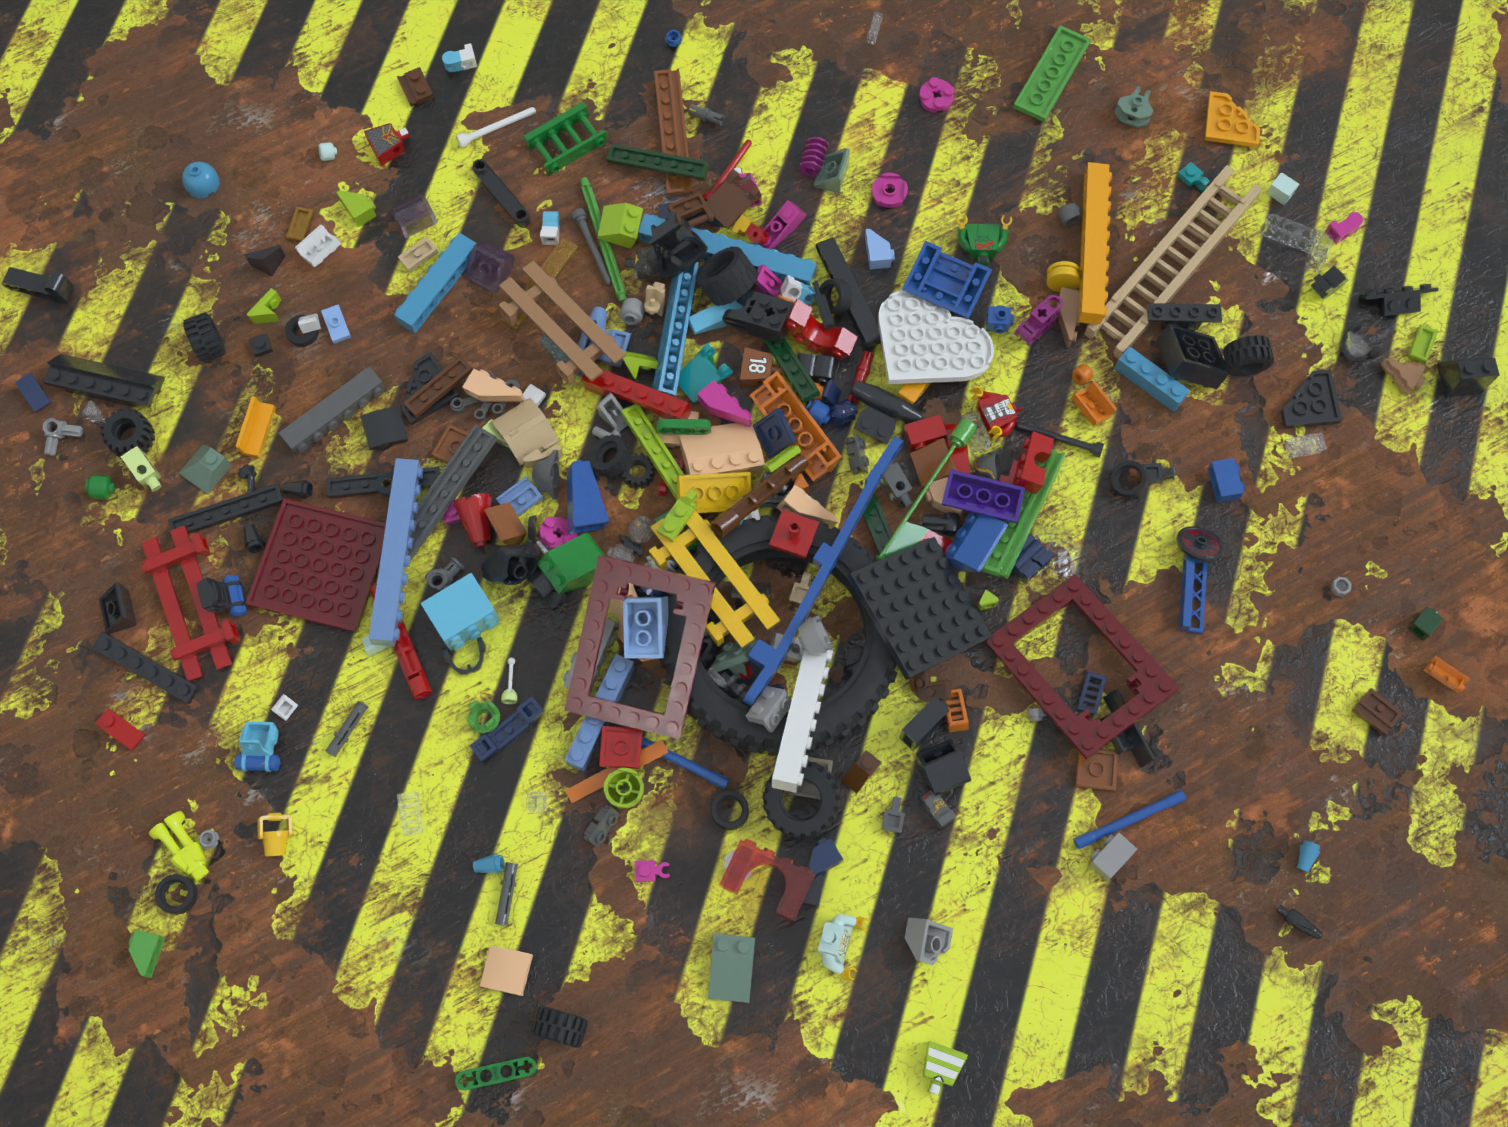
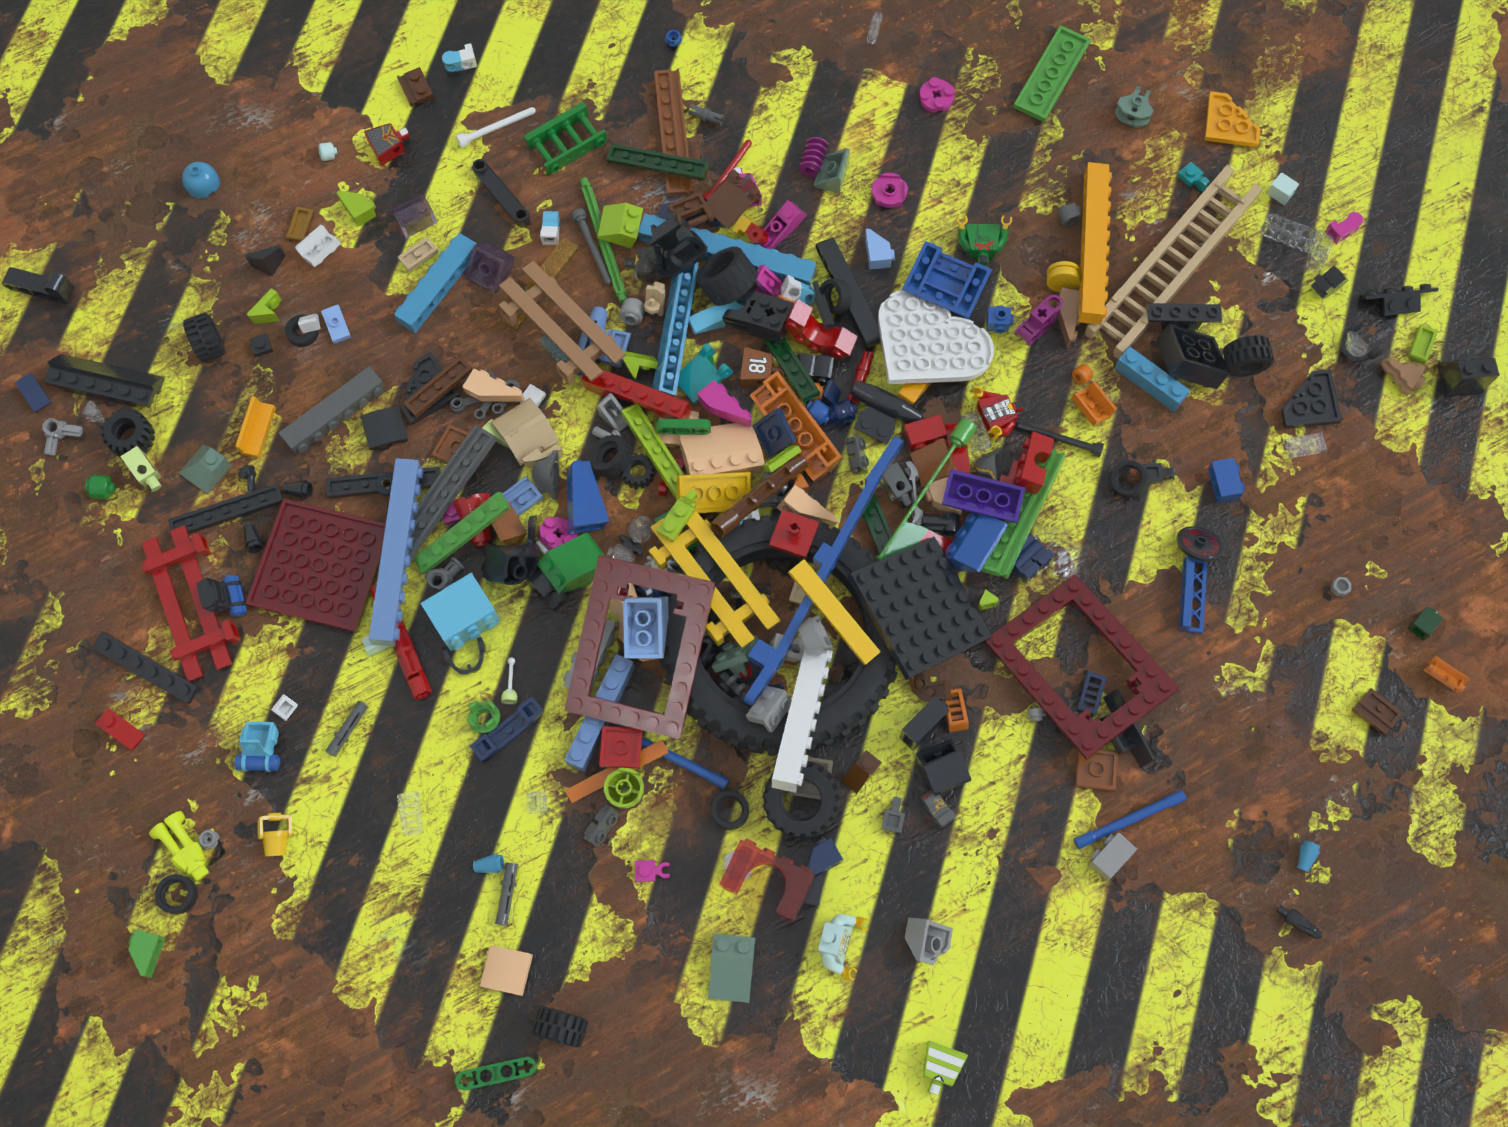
black slope [99,583,137,634] -> none
clear tile [707,667,727,688] -> none
none -> bright green plate [414,492,511,574]
none -> yellow tile [788,559,880,665]
none -> light grey piece [905,461,923,526]

